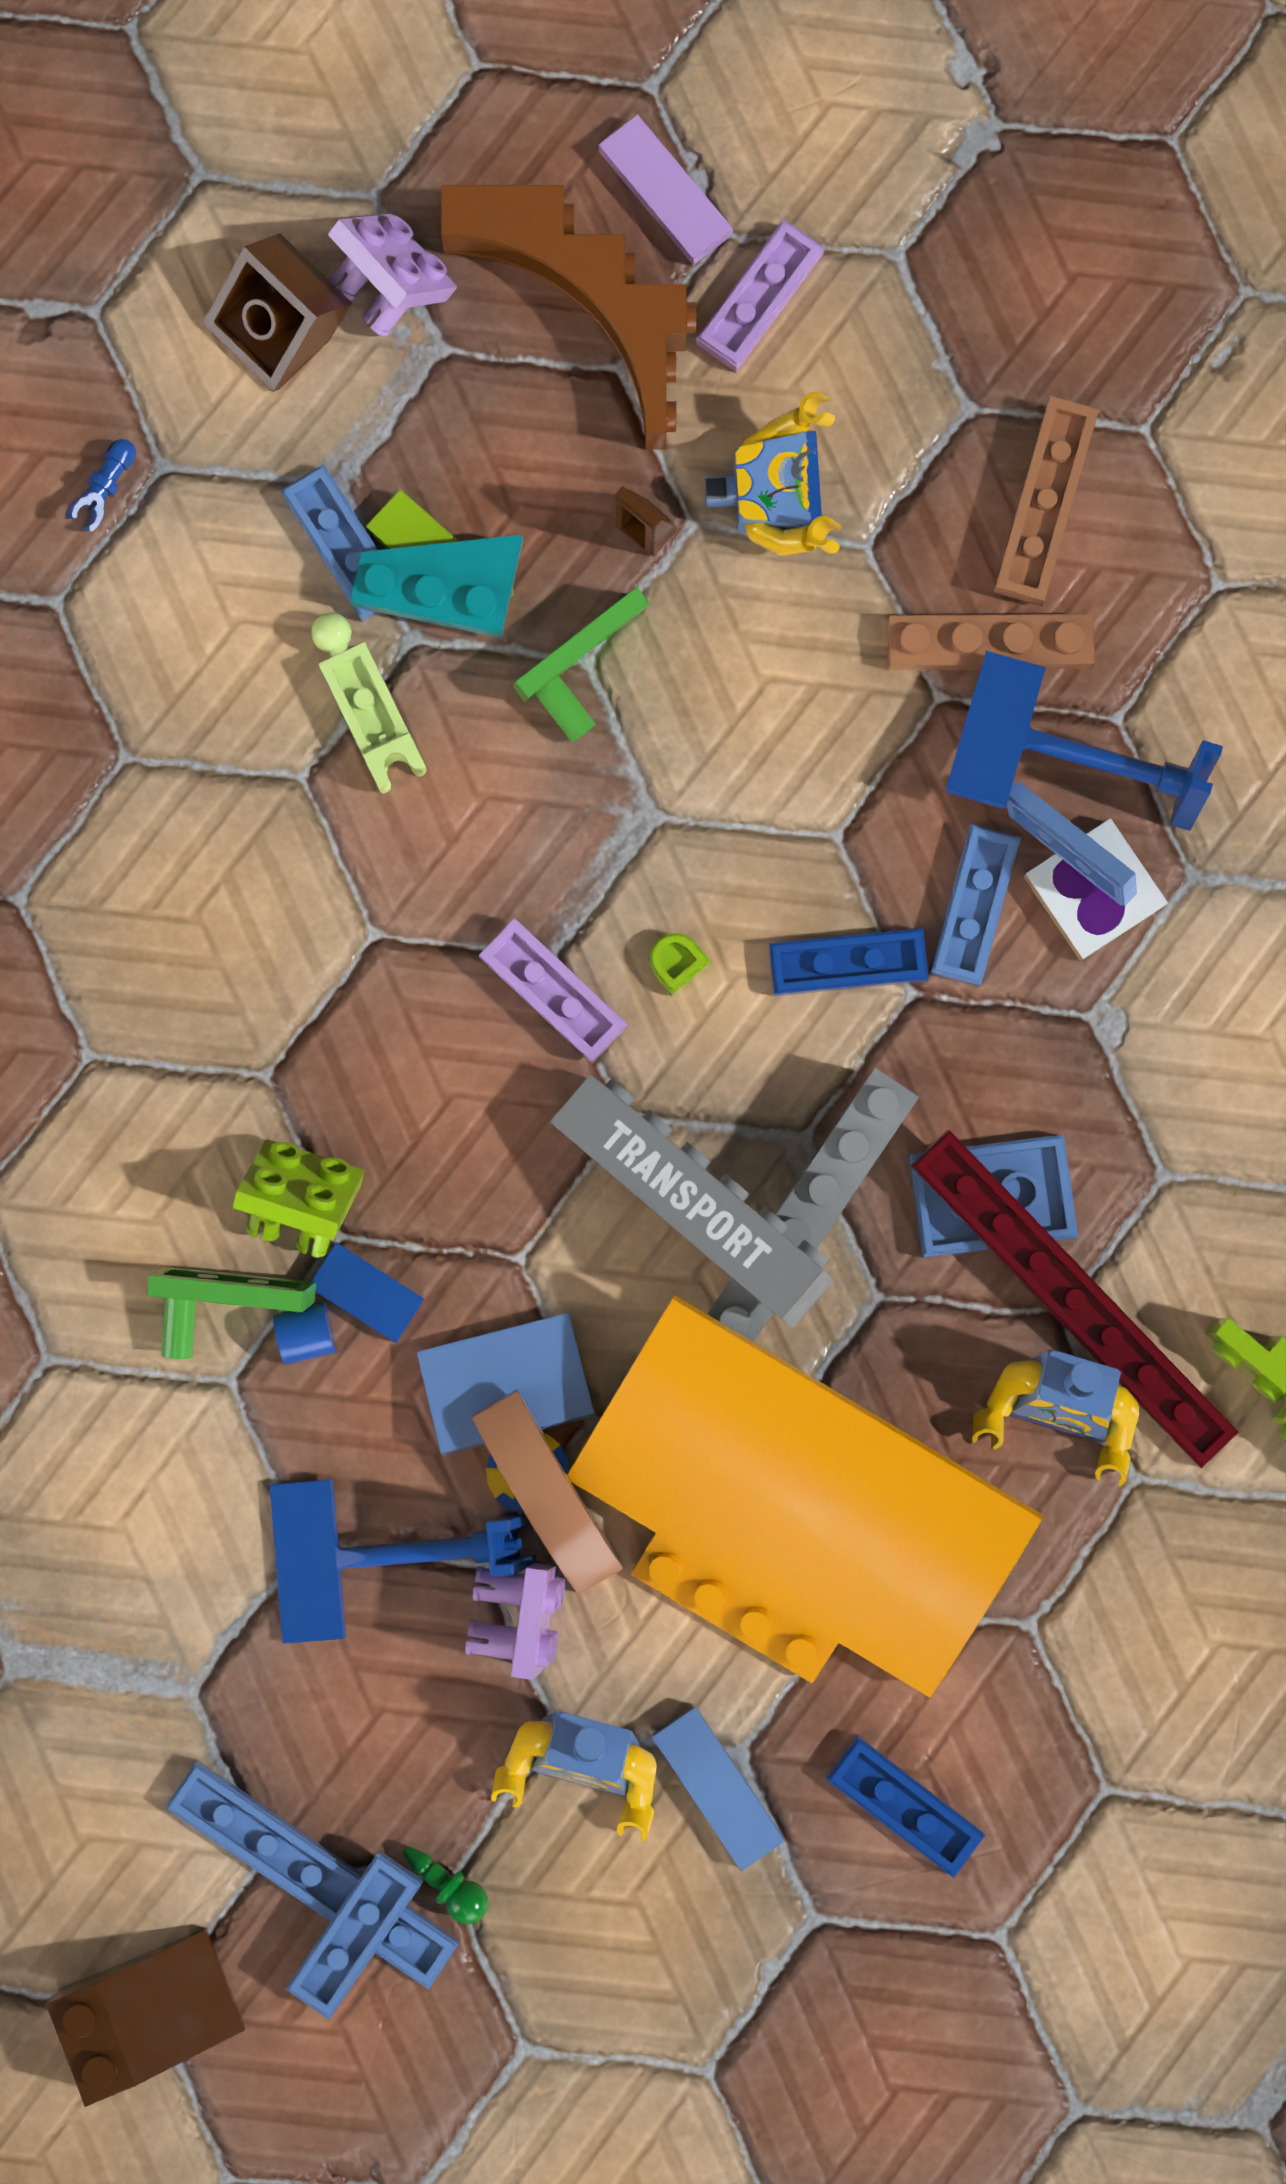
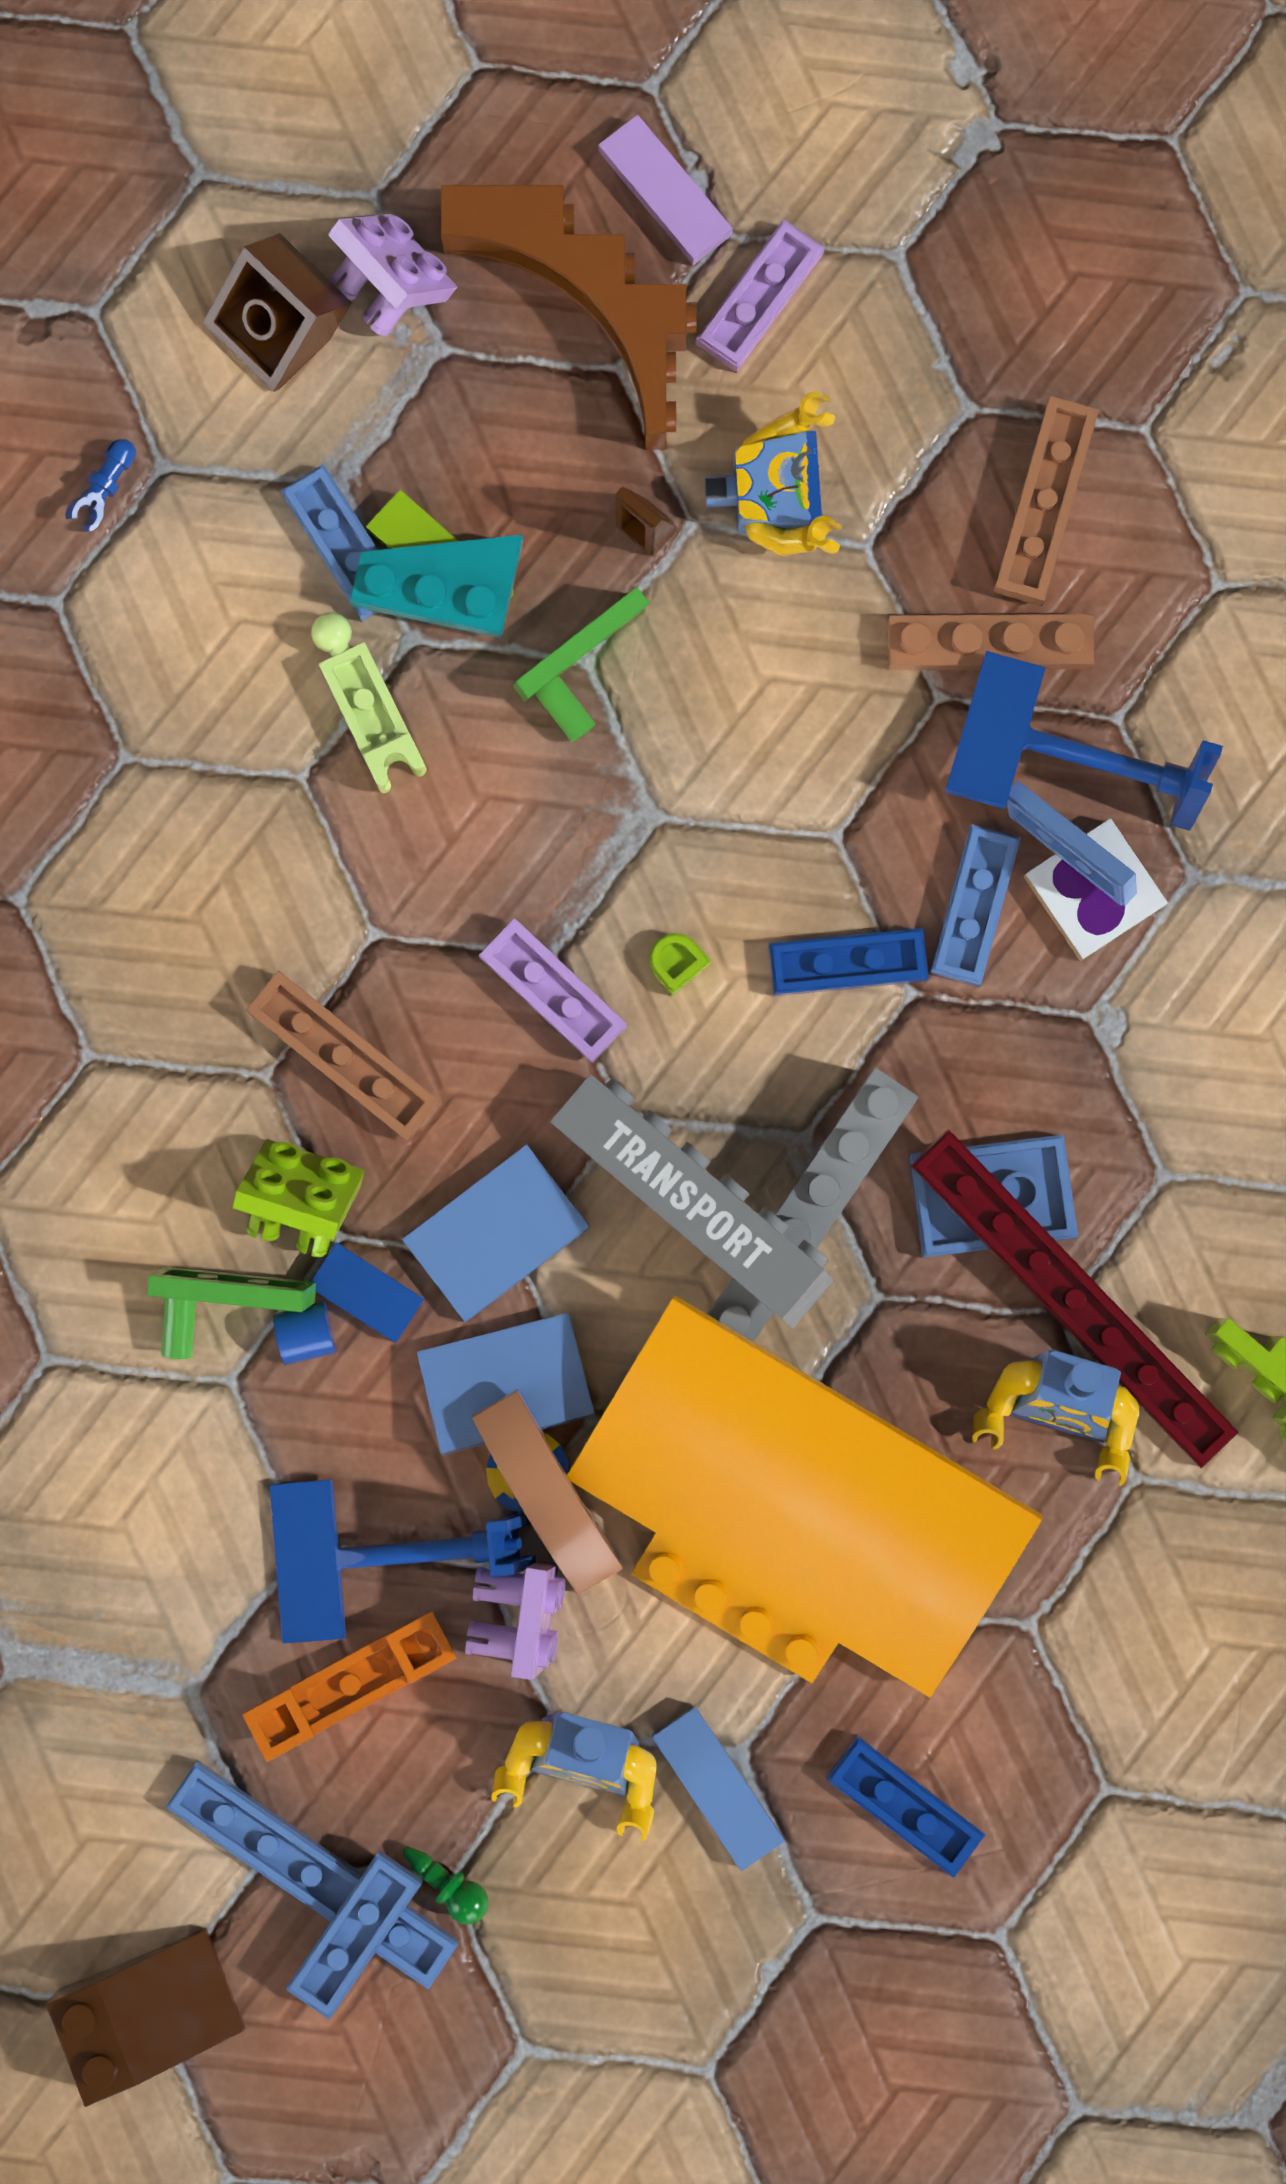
none -> orange slope [242,1611,457,1763]
none -> nougat plate [246,970,441,1142]
none -> medium blue tile [402,1144,590,1323]

